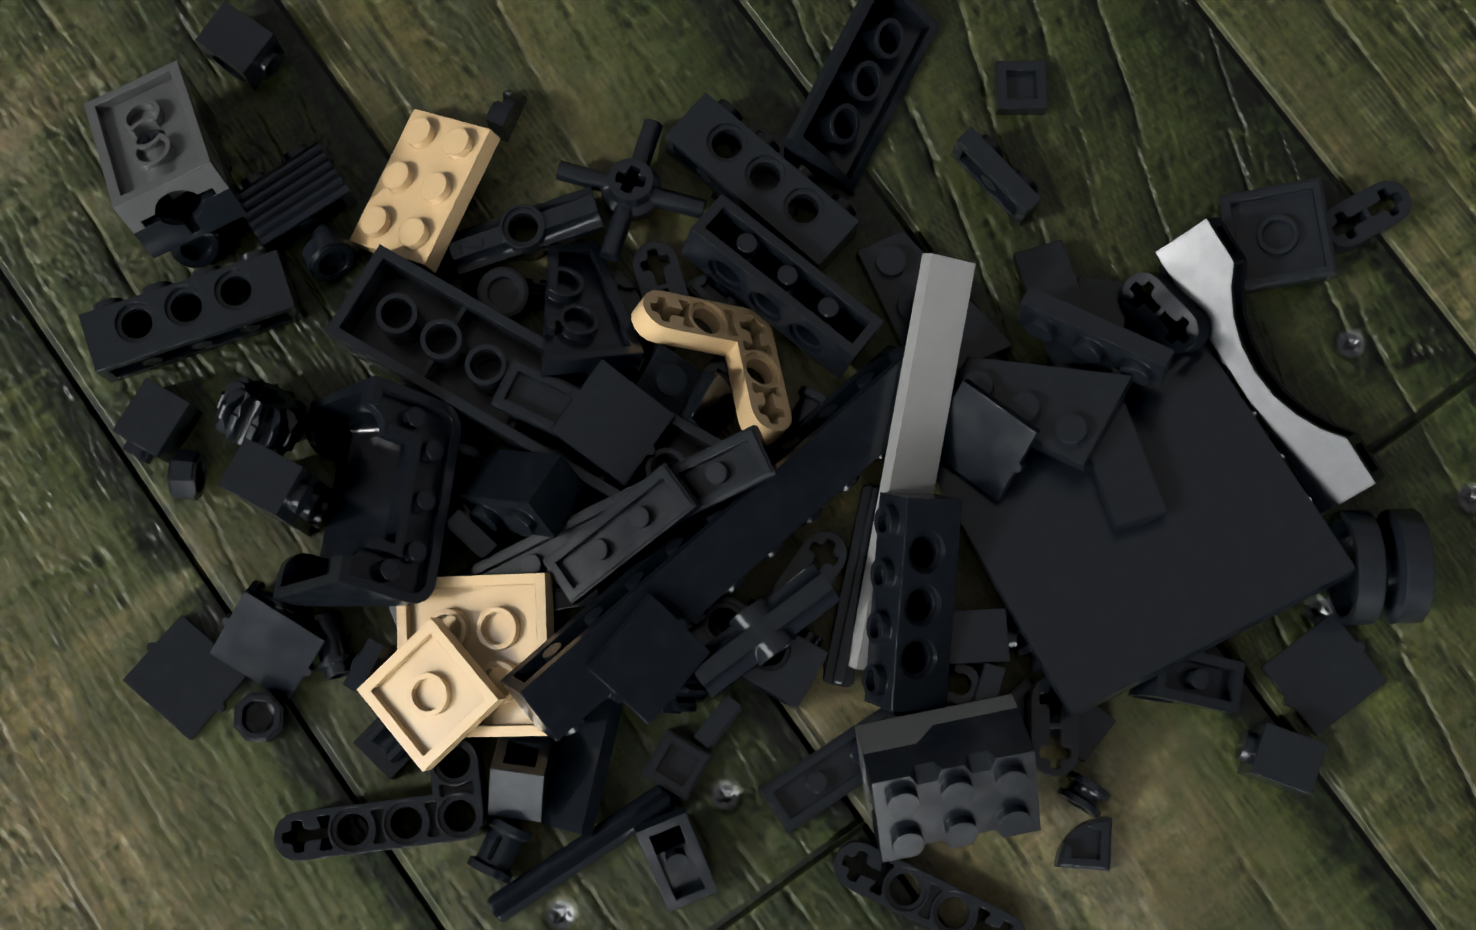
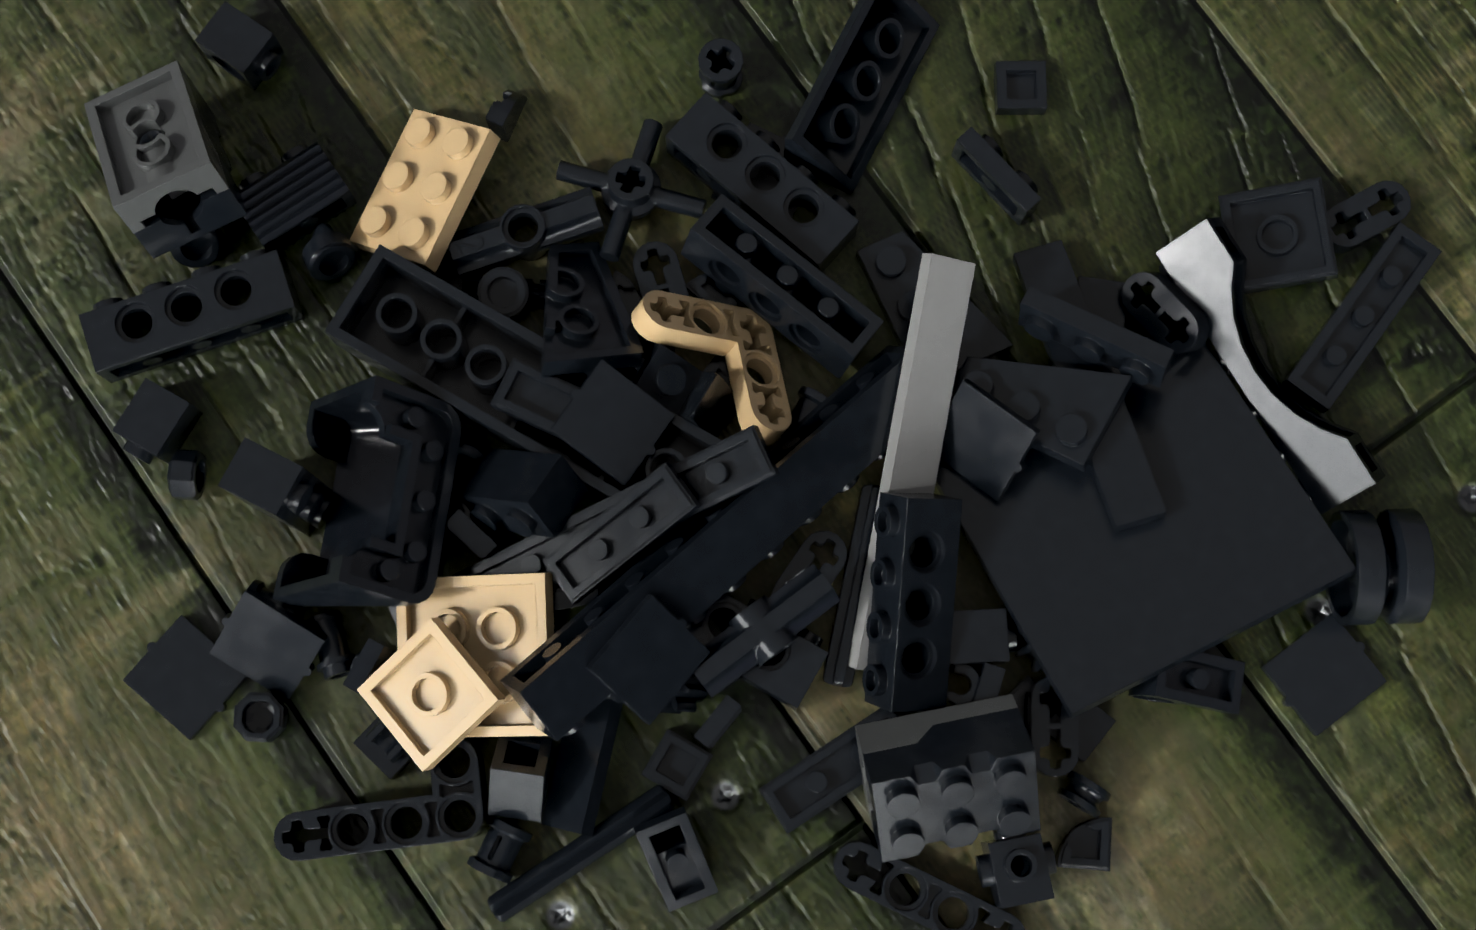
black gear [215,377,307,456] -> none
black brick [1235,722,1327,795] -> none
none -> black bush [698,38,743,99]
none -> black brick [975,830,1057,909]
none -> black plate [1281,222,1442,413]

